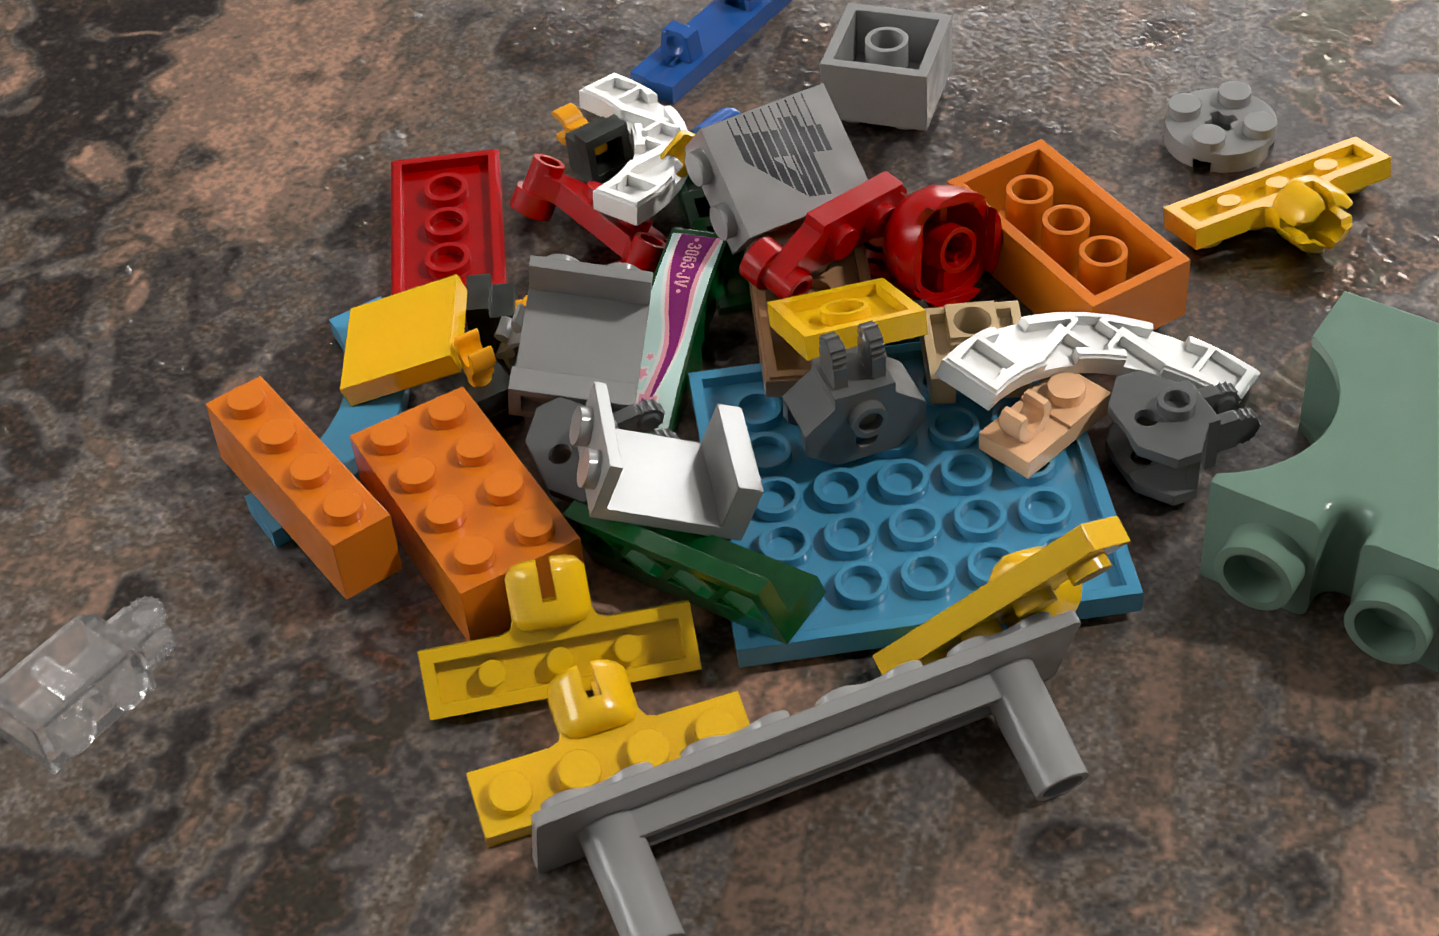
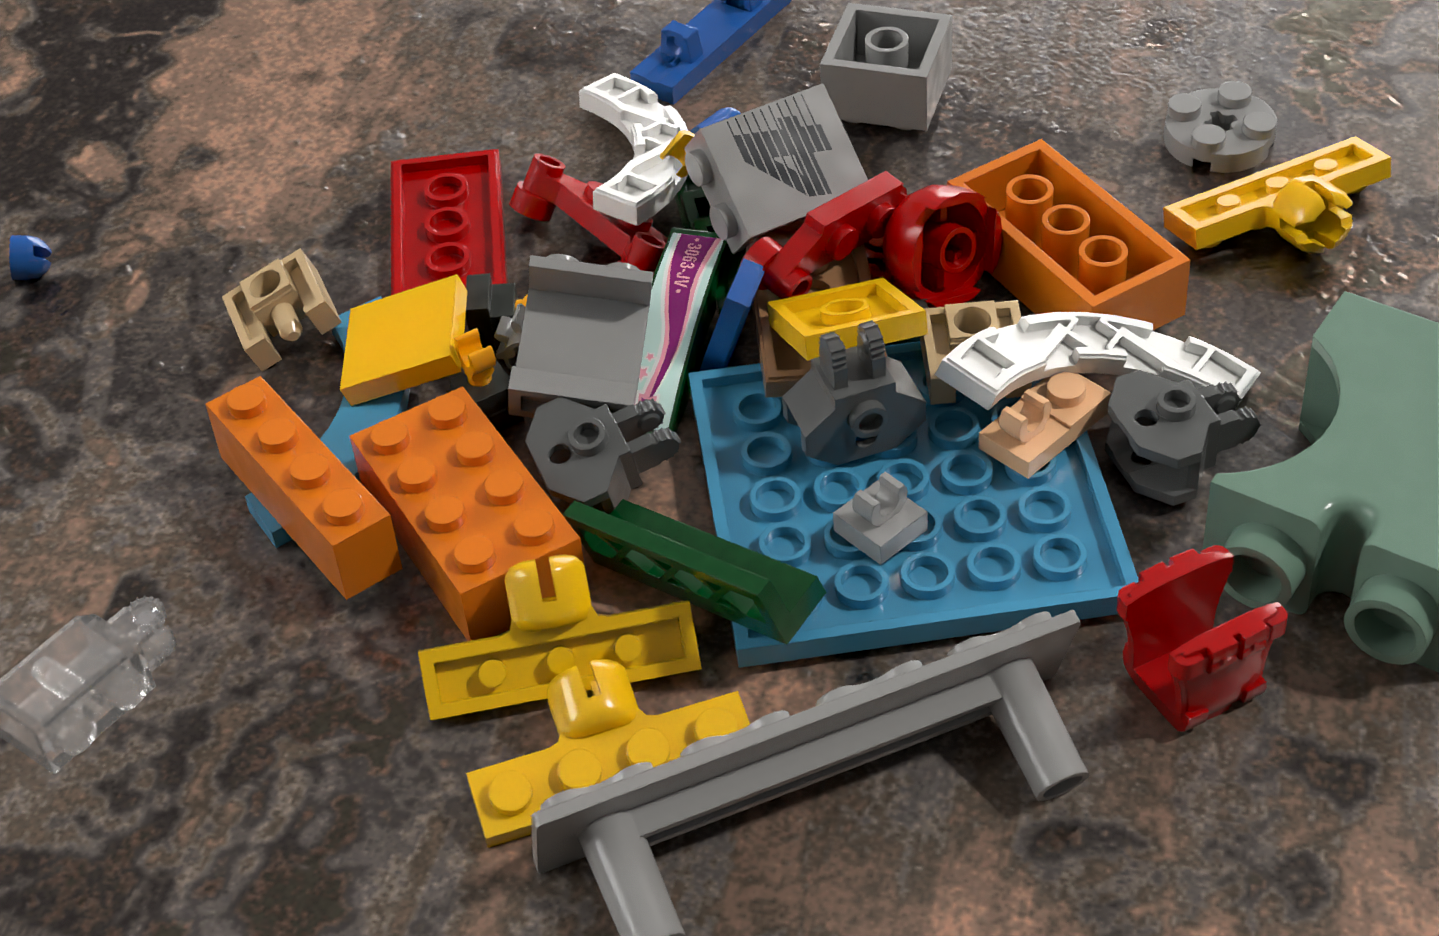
pearl dark grey piece [551,103,632,183] -> none
light grey panel [569,382,764,541] -> none
yellow plate [872,516,1131,675] -> none
none -> blue hinge [9,235,52,280]
none -> tan brick [222,248,342,372]
none -> blue tile [699,258,765,371]
none -> light grey tile [833,472,928,565]
none -> red piece [1117,545,1288,732]

